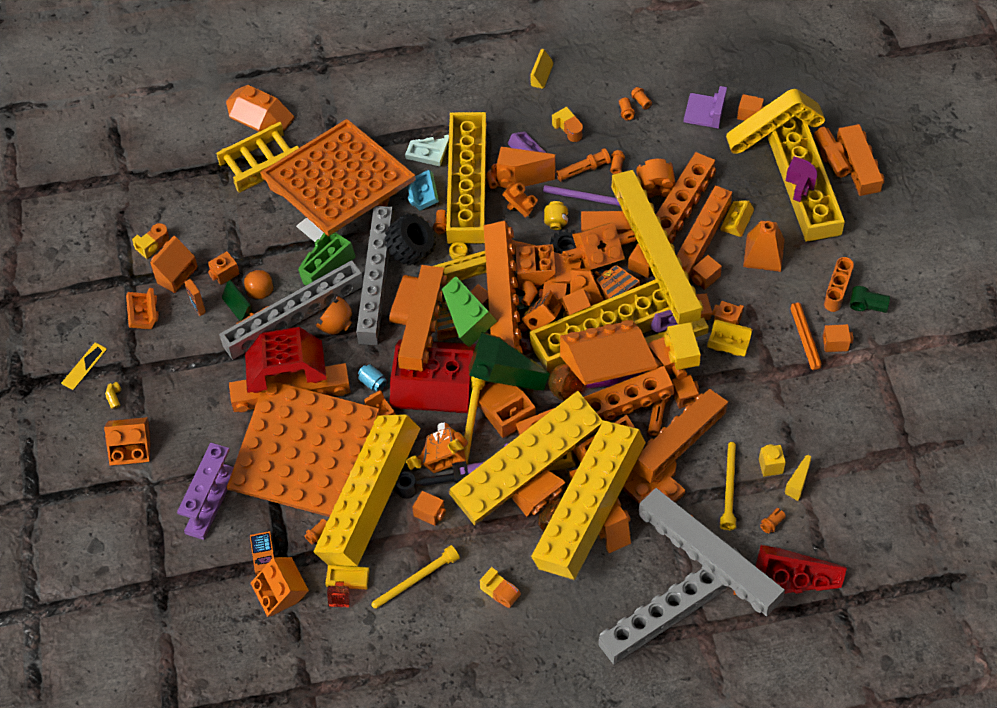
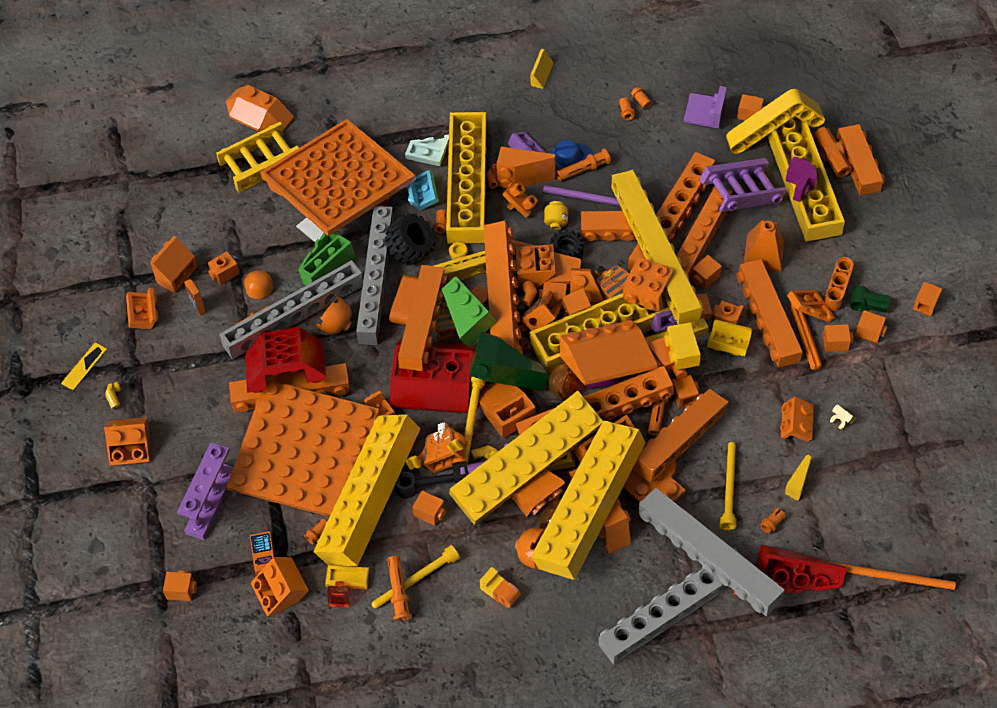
leg [132,223,169,259] -> none
dark green slope [222,280,253,321] -> none
medium azure brick [358,364,387,392] -> none
leg [552,107,583,142] -> none
orange brick [562,223,636,270] -> none
orange pin [610,150,625,174] -> none
orange brick [636,159,676,199] -> none
yellow slope [720,201,754,237] -> none
yellow brick [759,444,786,477] -> none
none -> orange brick [163,571,197,601]
none -> orange pin [387,556,412,621]
none -> yellow arm [471,445,498,460]
none -> orange cylinder [515,528,545,570]
none -> blue piece [550,140,593,168]
none -> orange bracket [623,258,673,311]
none -> medium lavender fence [699,158,787,212]
none -> orange brick [736,259,802,368]
none -> orange bracket [780,397,814,442]
none -> orange wing [787,289,835,323]
none -> orange piece [827,561,956,590]
none -> tile [830,405,857,430]
none -> orange brick [855,310,887,343]
none -> orange brick [913,282,942,316]

